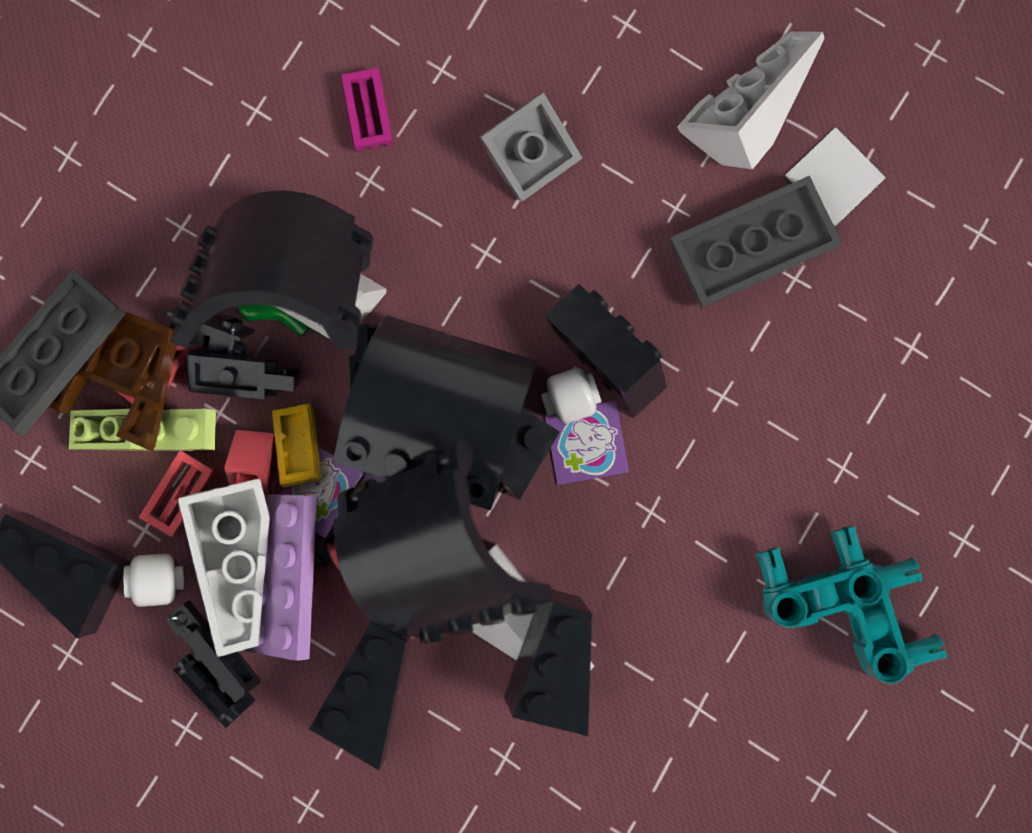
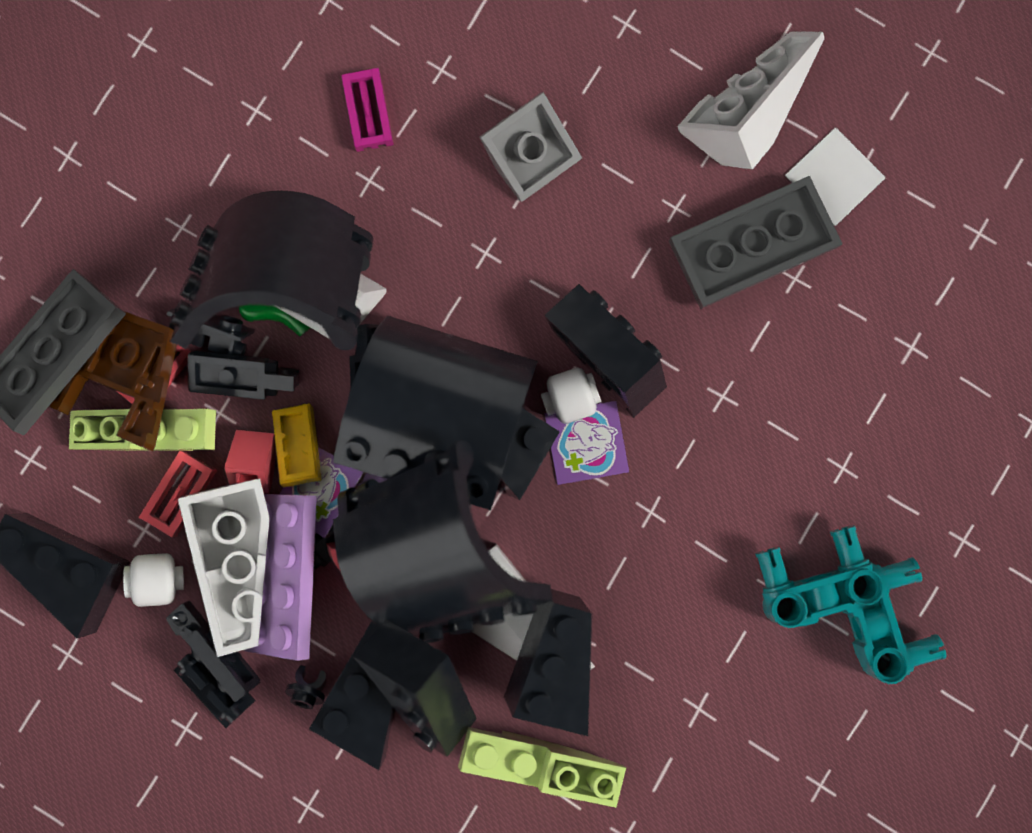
none -> black plate [285,665,326,709]
none -> black wedge [354,619,477,757]
none -> yellowish green slope [458,727,626,807]

